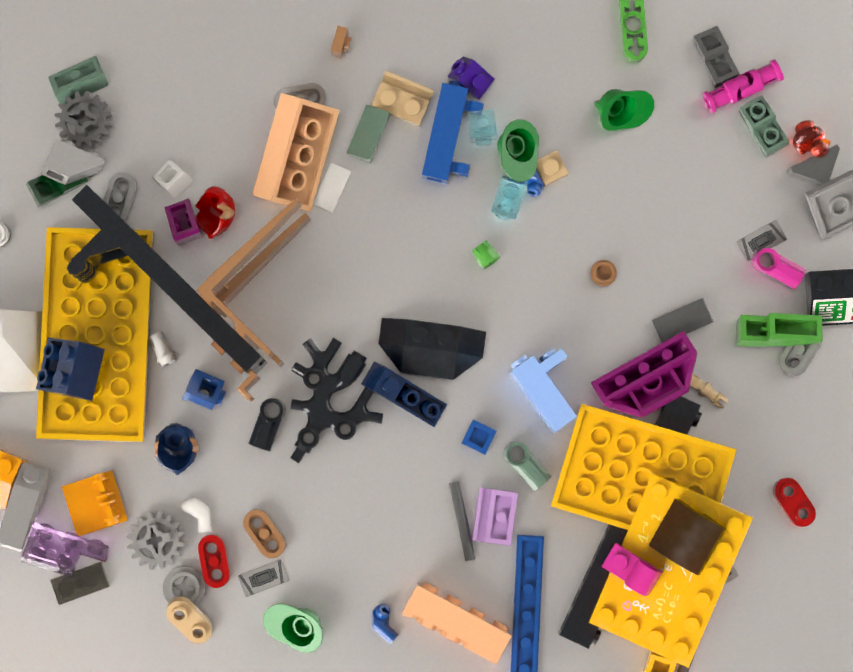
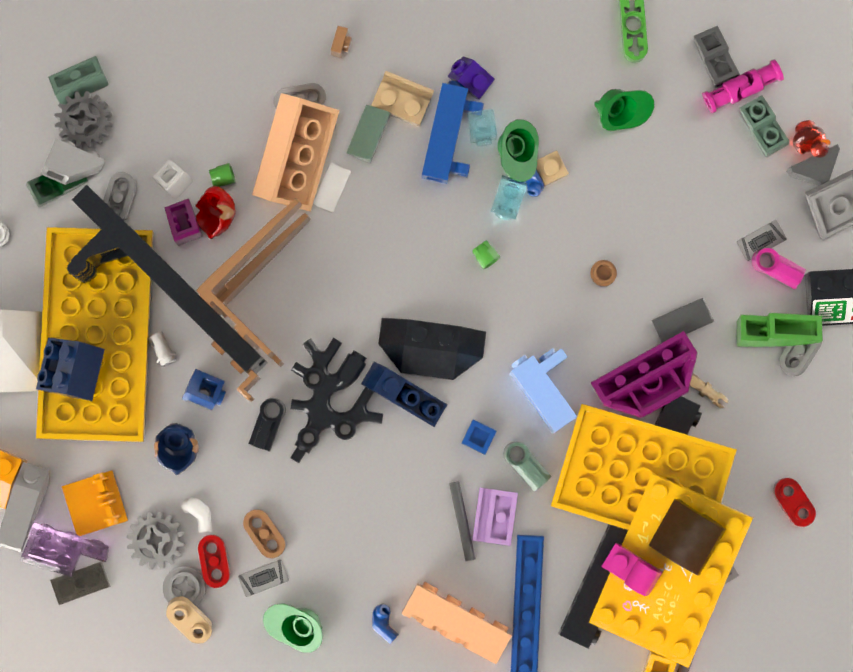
none -> bright green hose [209,163,236,187]

